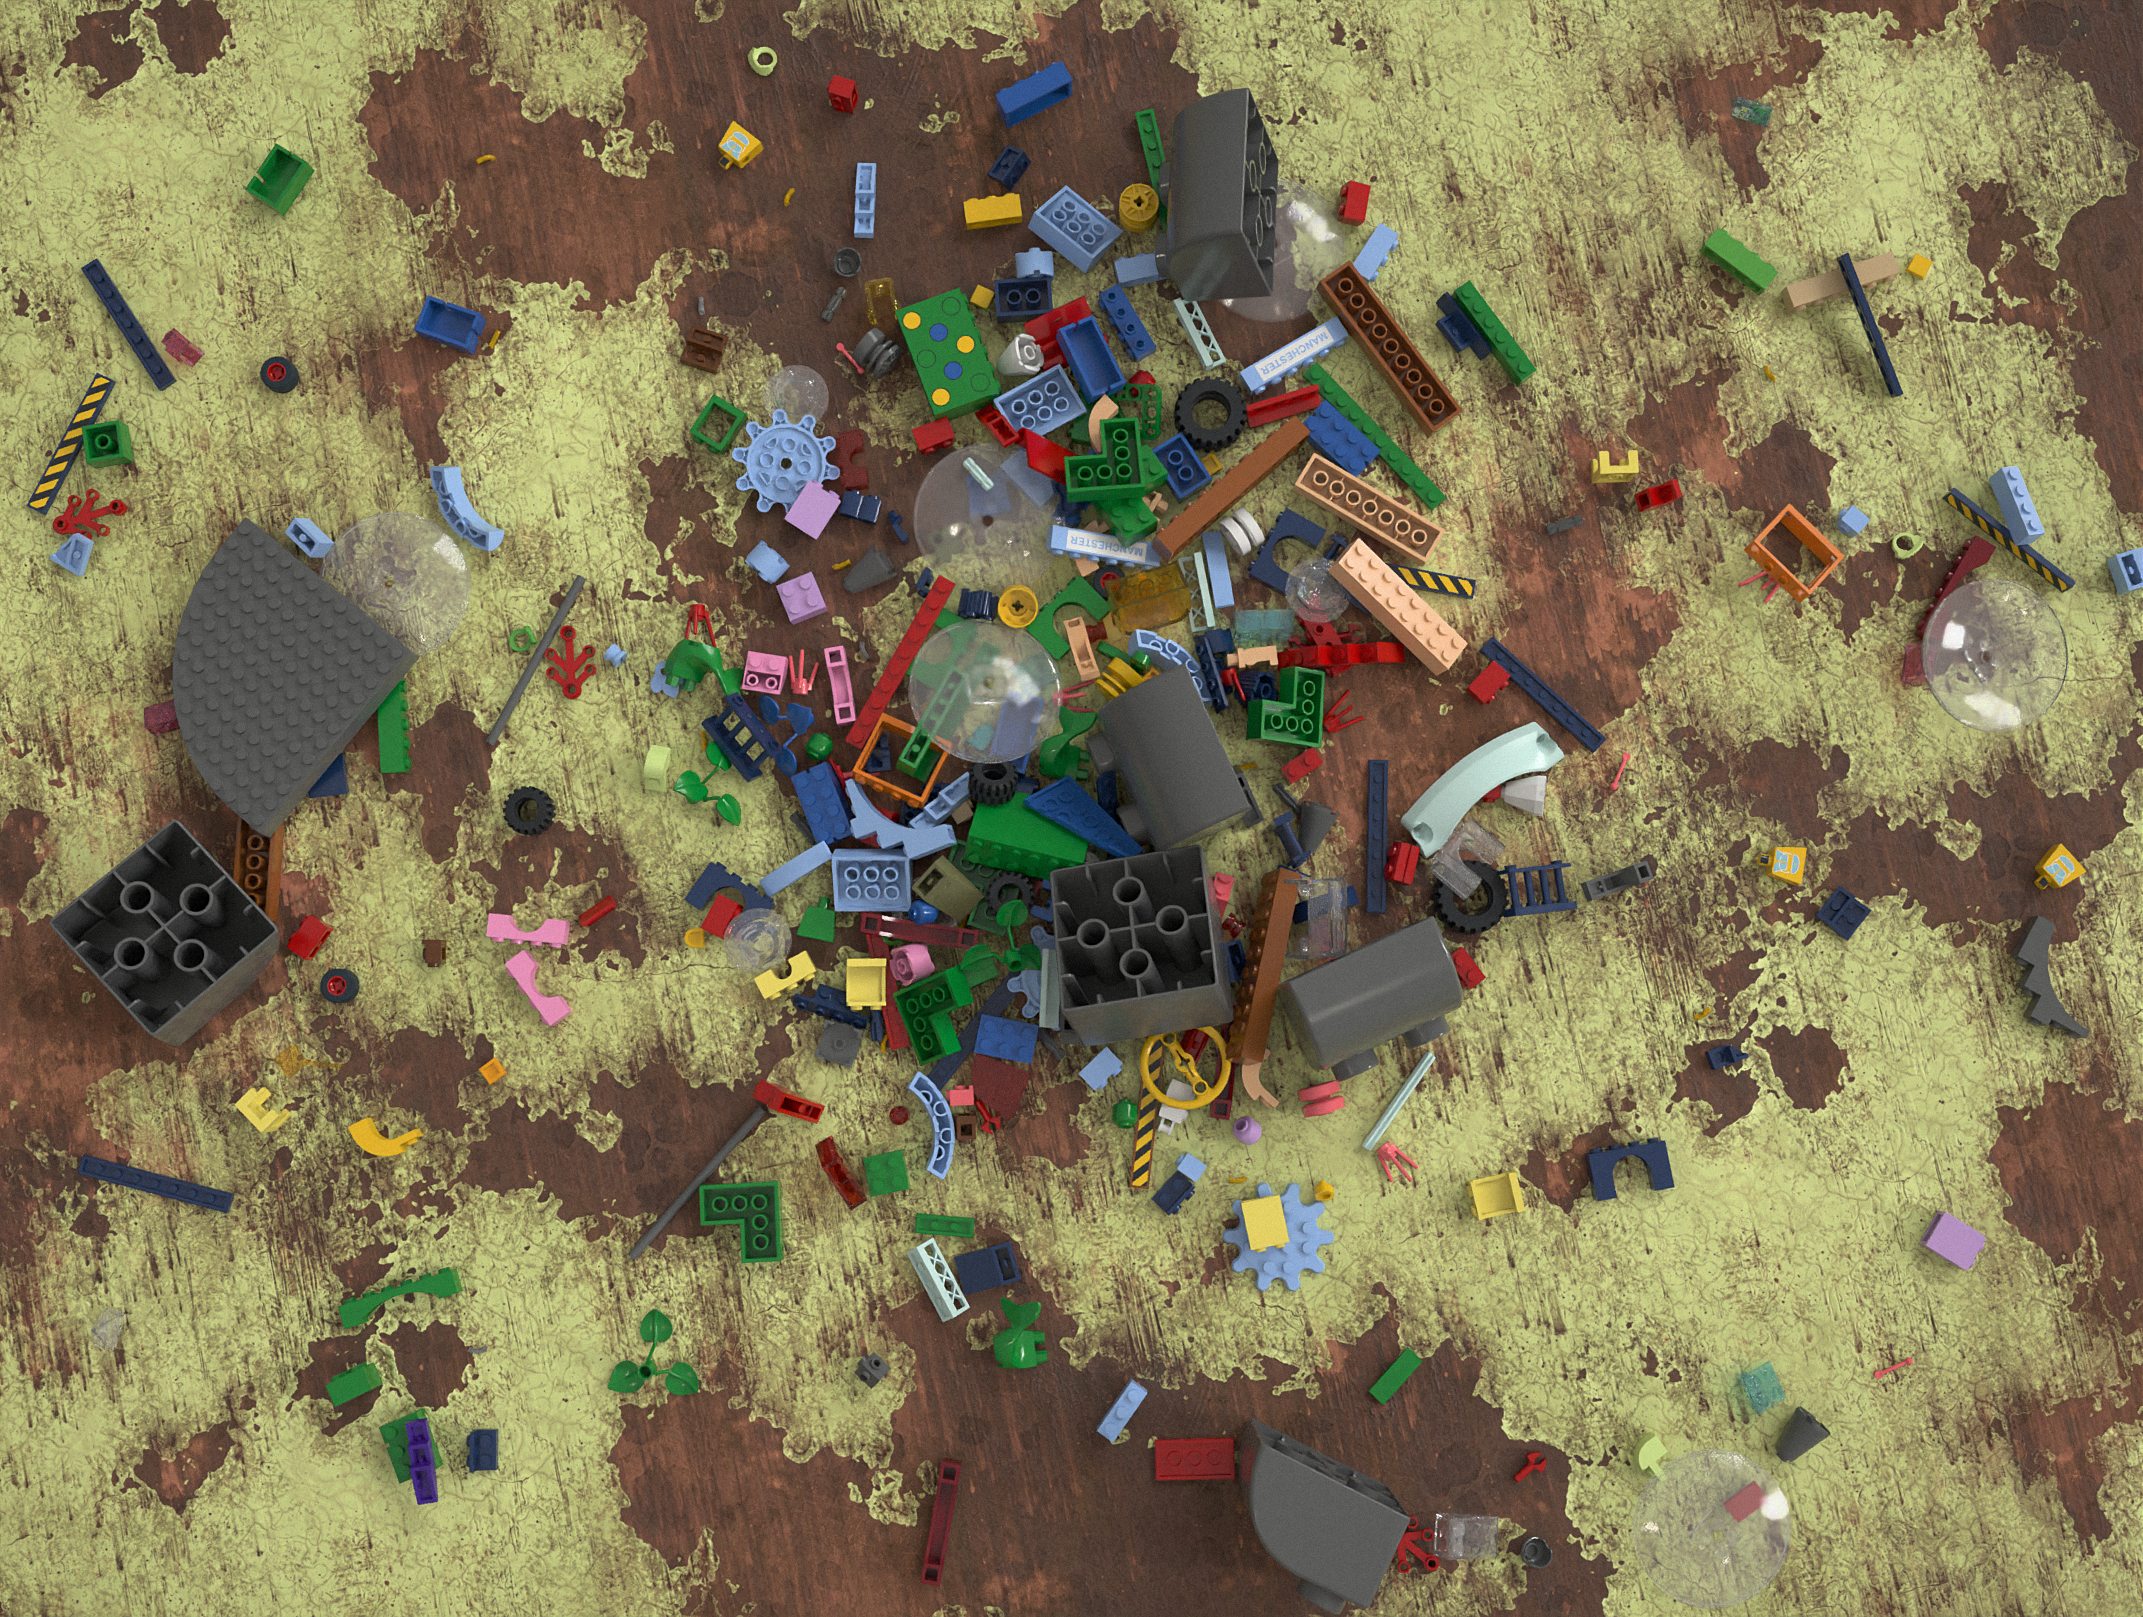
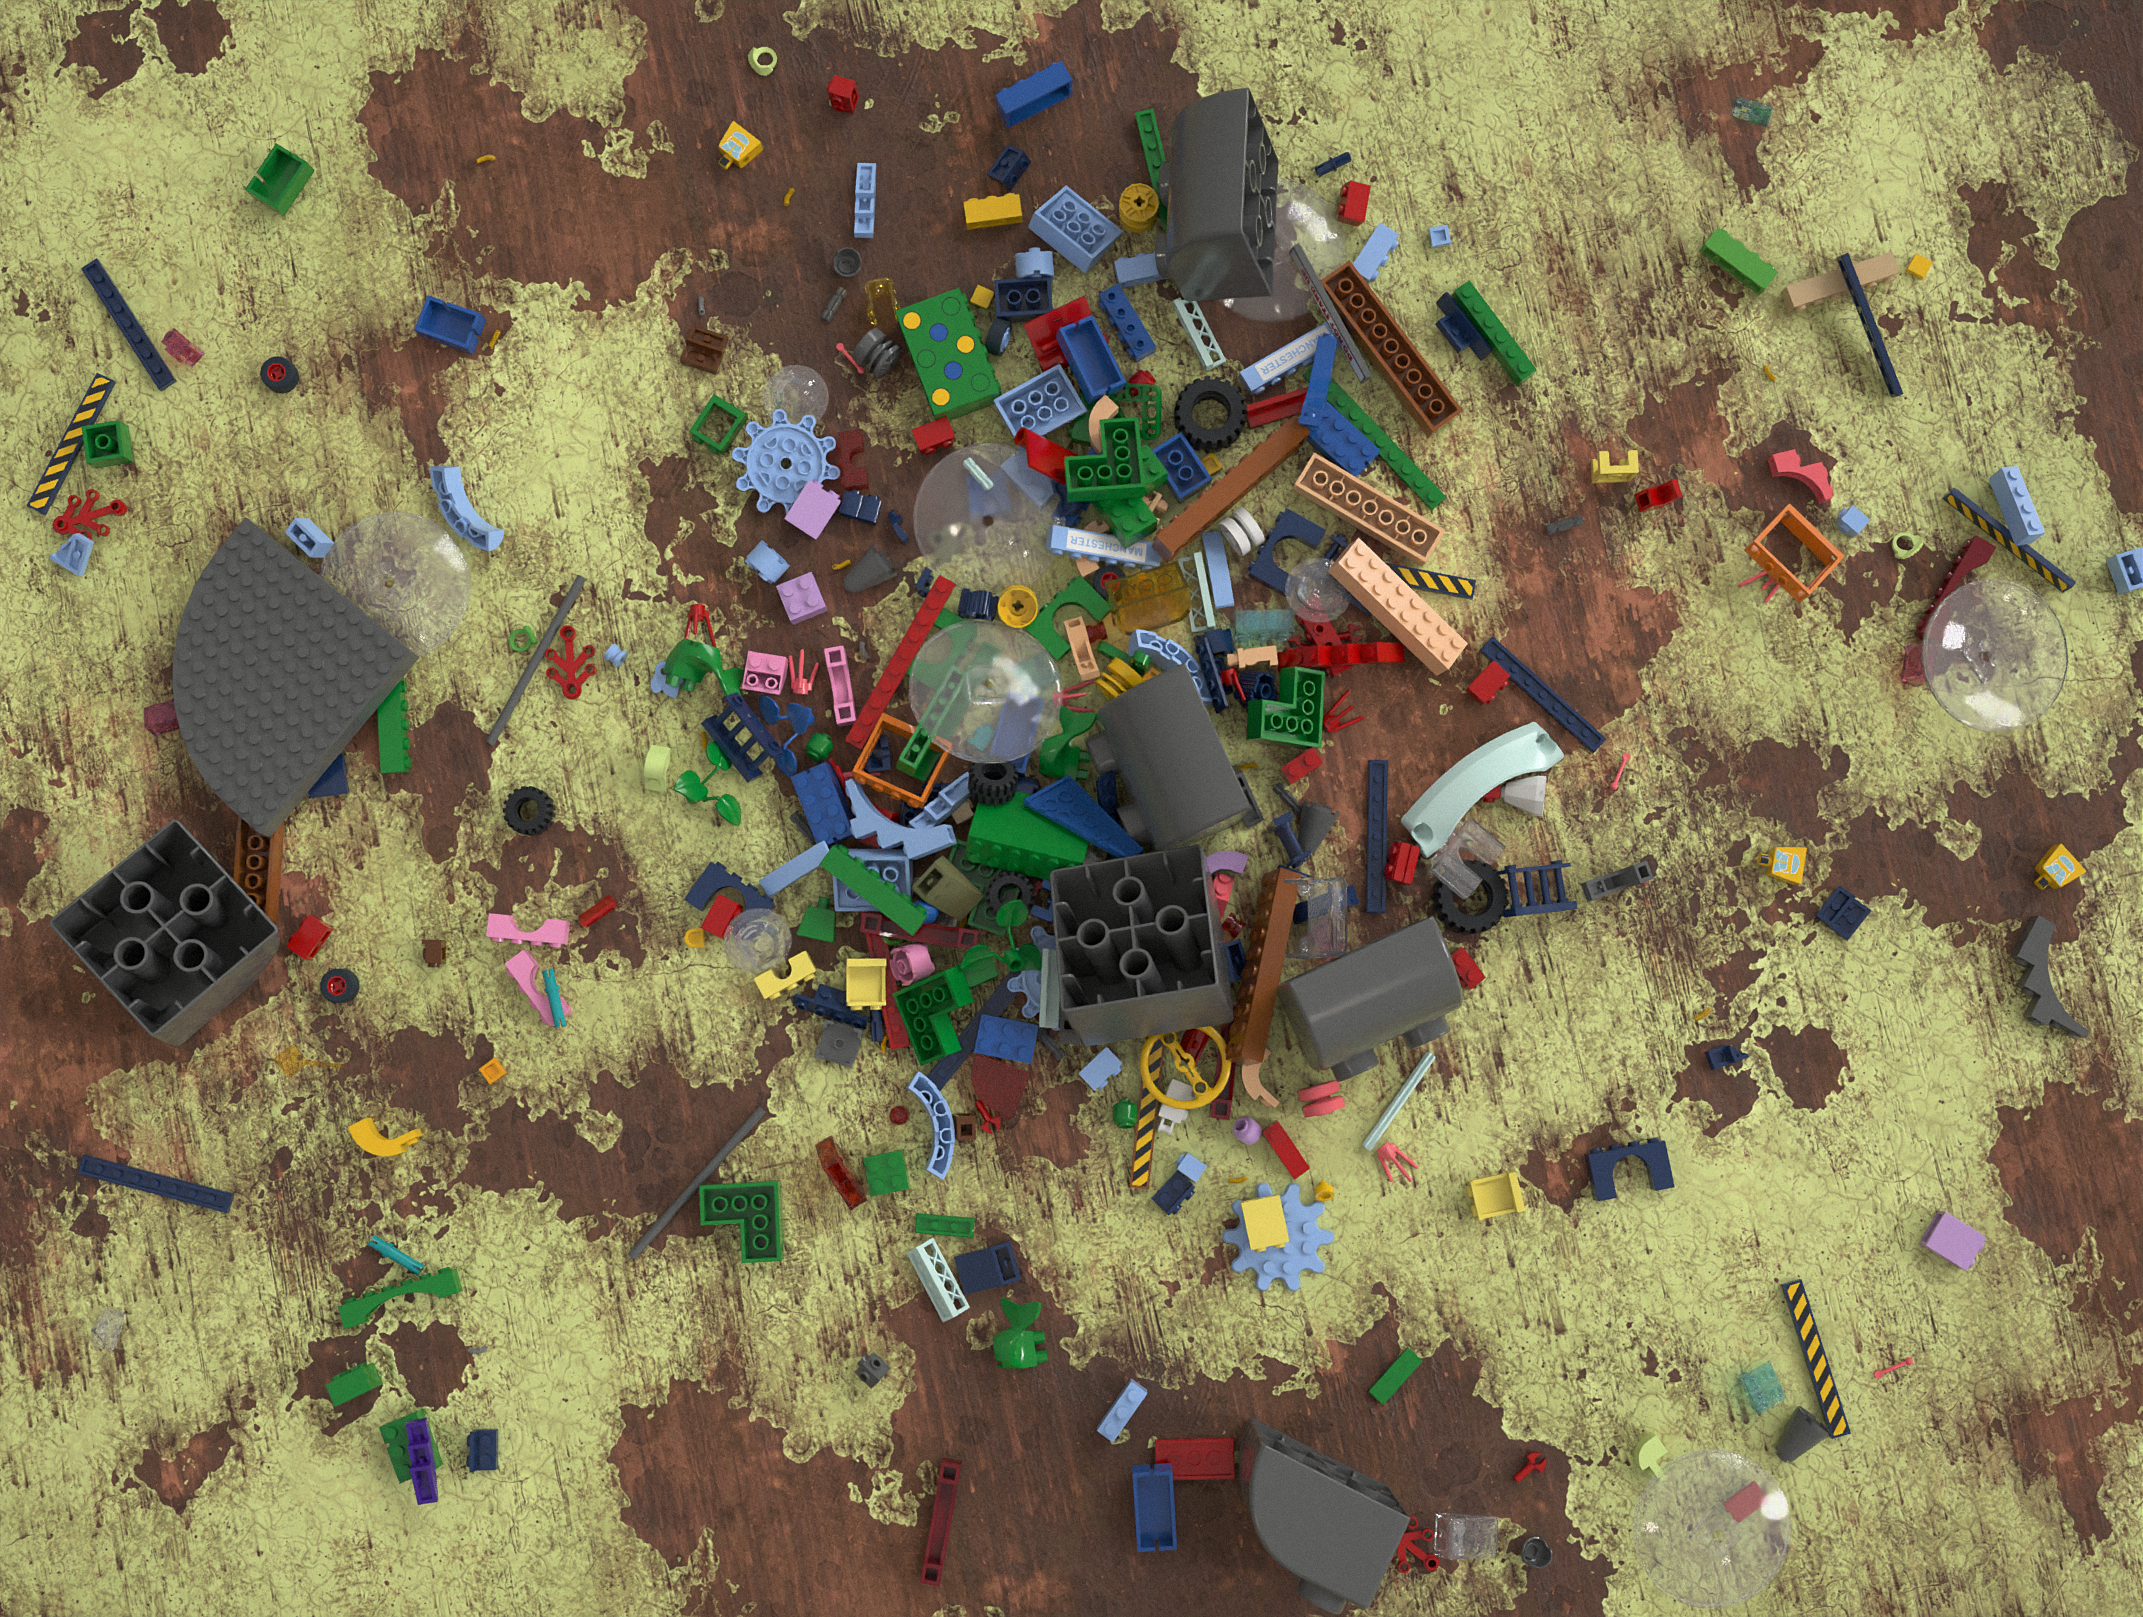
light yellow panel [235,1087,292,1133] -> none
green plant [608,1309,699,1395] -> none
red brick [752,1079,825,1124] -> none
coral brick [946,1085,975,1106] -> none
red slope [974,404,1021,448] -> none
white cone [997,333,1044,376] -> none
none -> teal pin [368,1235,425,1276]
none -> teal pin [541,968,567,1028]
none -> green brick [819,844,929,936]
none -> black wheel [985,318,1012,357]
none -> blue piece [1132,1463,1177,1552]
none -> lavender arch [1206,851,1249,875]
none -> red slope [1262,1120,1310,1180]
none -> dark grey tile [1289,243,1372,384]
none -> blue arch [1298,333,1338,429]
none -> dark blue axle [1314,152,1352,178]
none -> light blue plate [1428,225,1451,248]
none -> coral arch [1767,449,1833,504]
none -> tile [1781,1279,1851,1439]

